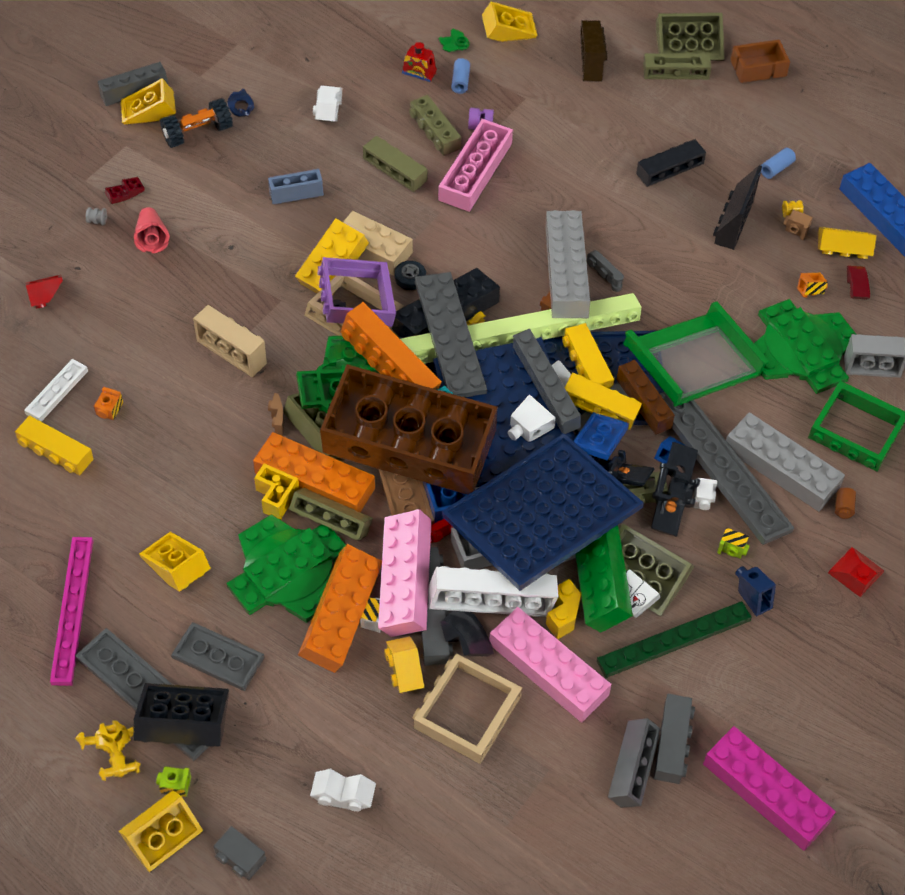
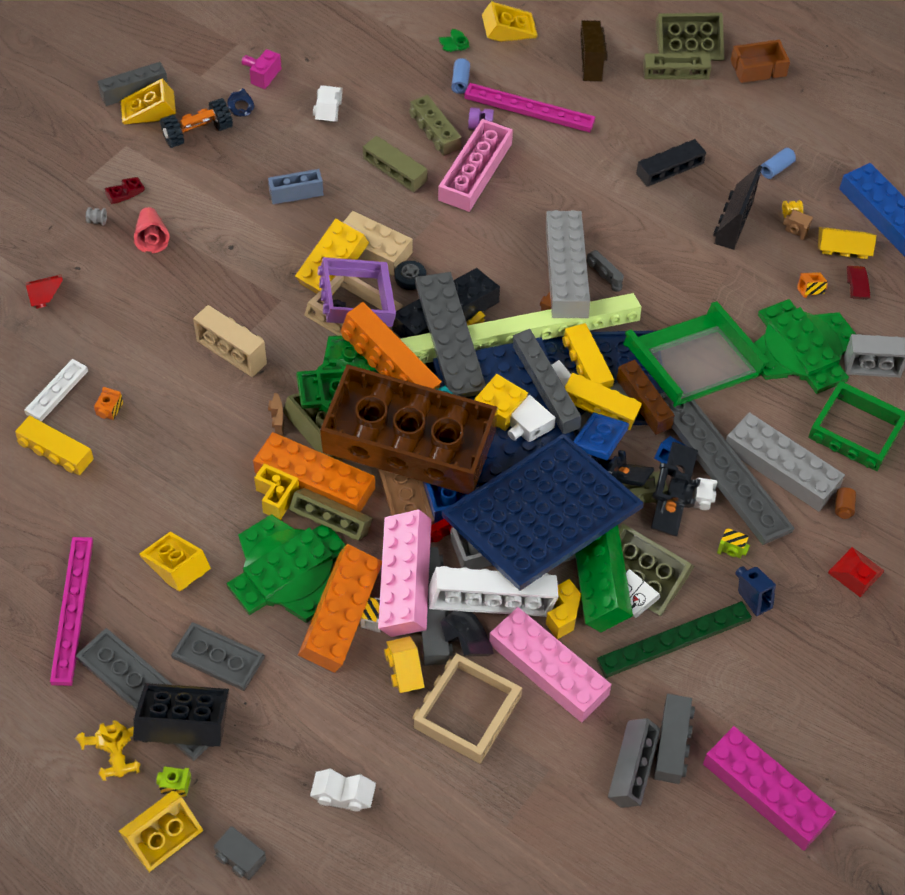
red torso [402,42,437,82] -> none
none -> dark pink brick [241,49,281,89]
none -> dark pink plate [464,83,595,133]
none -> yellow brick [474,374,528,431]

